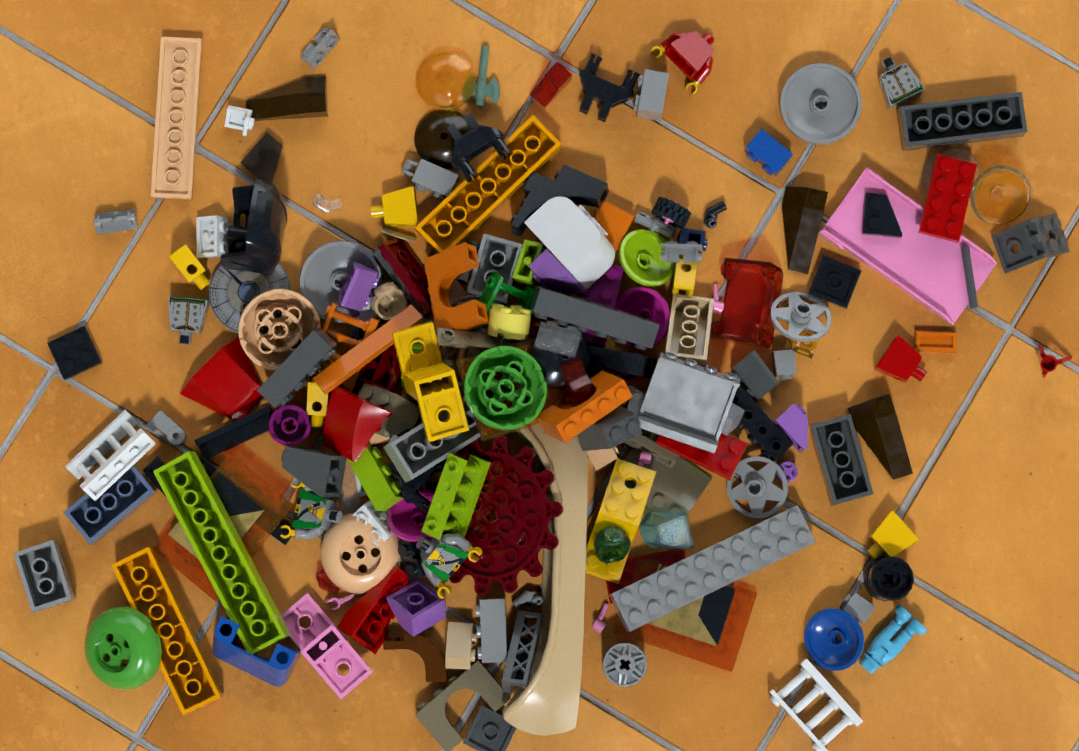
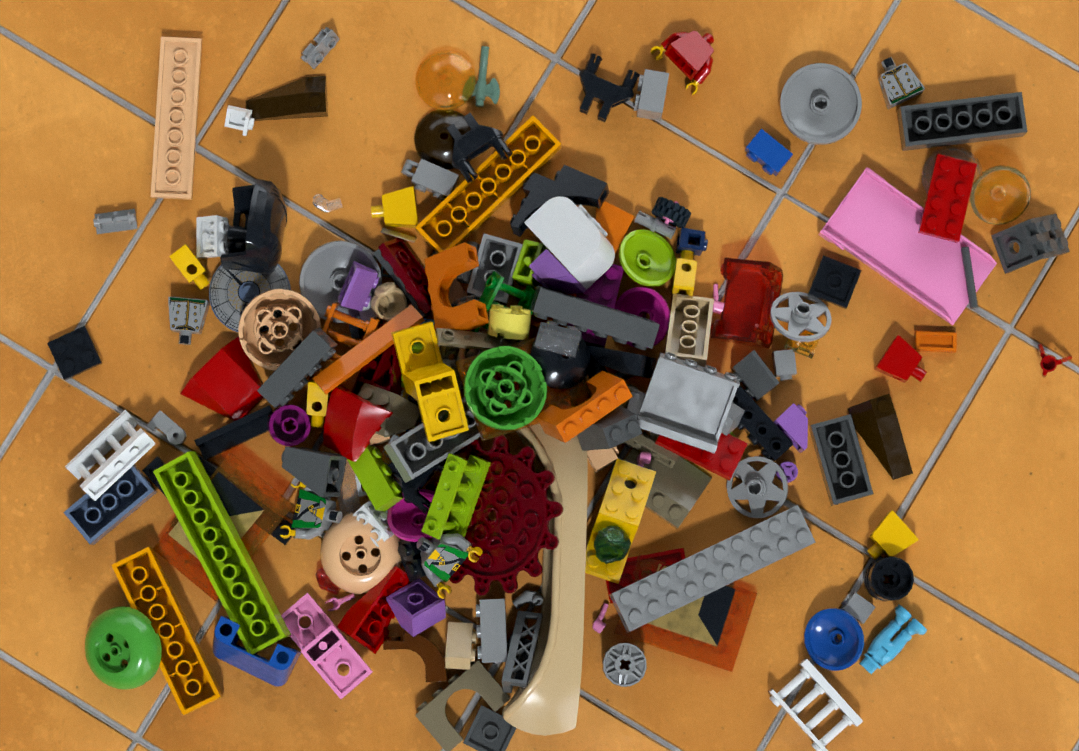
light grey brick [13,540,76,613] -> none
clear smoke wing [240,132,283,183] -> none
clear red arch [530,61,572,109] -> none
clear red arch [560,359,596,407] -> none
clear light blue slope [639,512,695,550] -> none
light grey hinge [661,241,703,263] -> none
black arm [703,201,727,228] -> none
dark brown wedge [782,186,828,274] -> none
black wing [862,193,902,238] -> none

